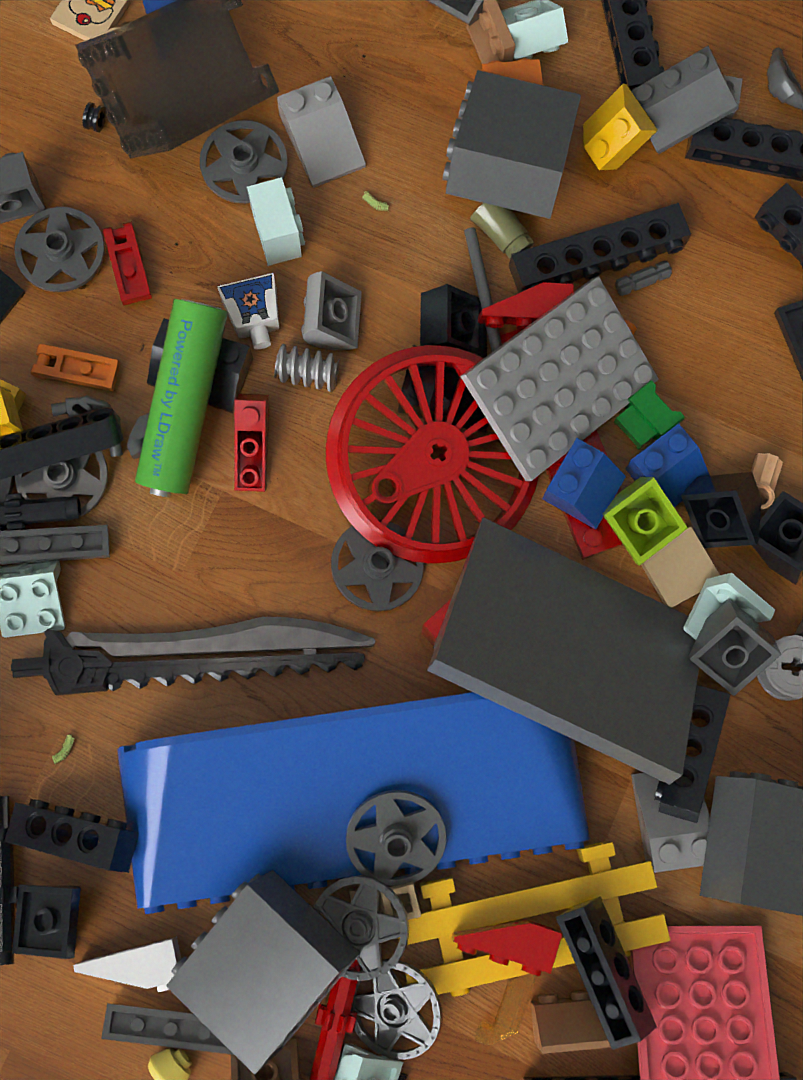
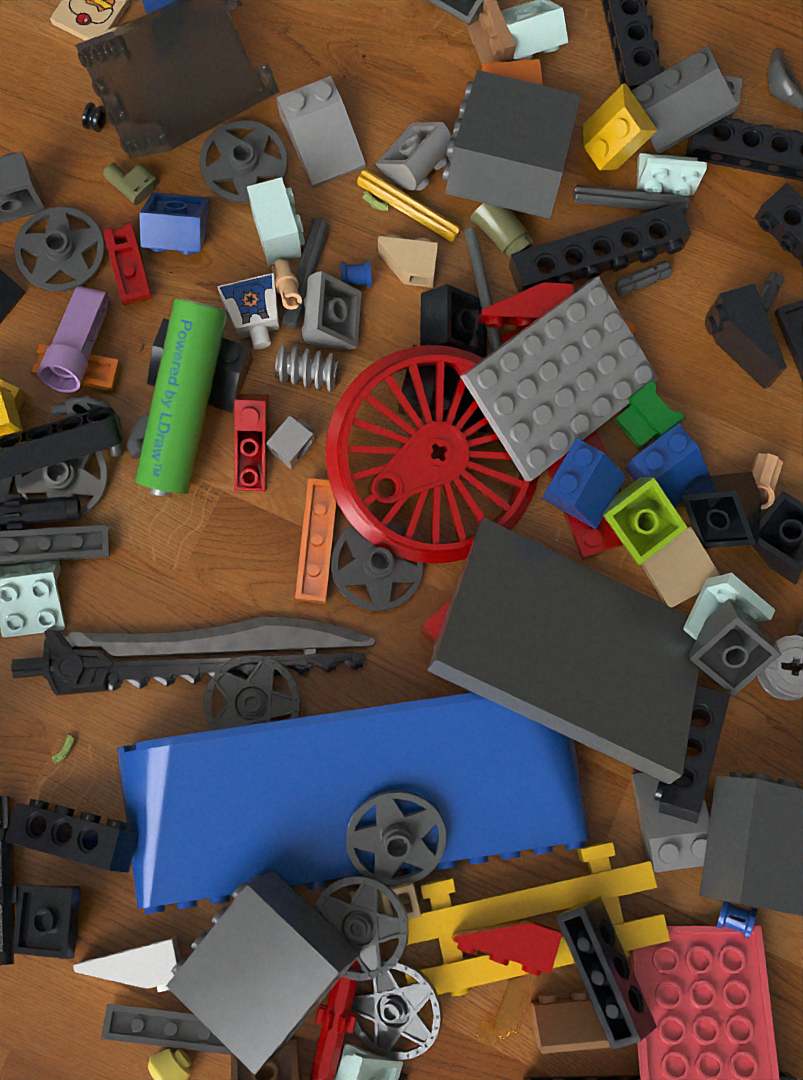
none -> lavender beam [37,286,109,393]
none -> olive piece [103,163,159,205]
none -> slope [140,192,210,254]
none -> dark grey wheel [204,655,300,731]
none -> light grey brick [266,415,315,470]
none -> light nougat pin [272,259,302,310]
none -> dark grey axle [282,218,329,329]
none -> orange plate [295,478,337,604]
none -> blue bush [340,260,372,287]
none -> yellow axle [357,170,460,242]
none -> light grey brick [376,122,452,191]
none -> tan slope [378,234,438,288]
none -> dark grey axle [573,185,690,214]
none -> light aqua bracket [636,153,707,196]
none -> black slope [705,284,787,388]
none -> blue bush [717,901,757,938]
none -> dark grey axle [759,272,784,314]

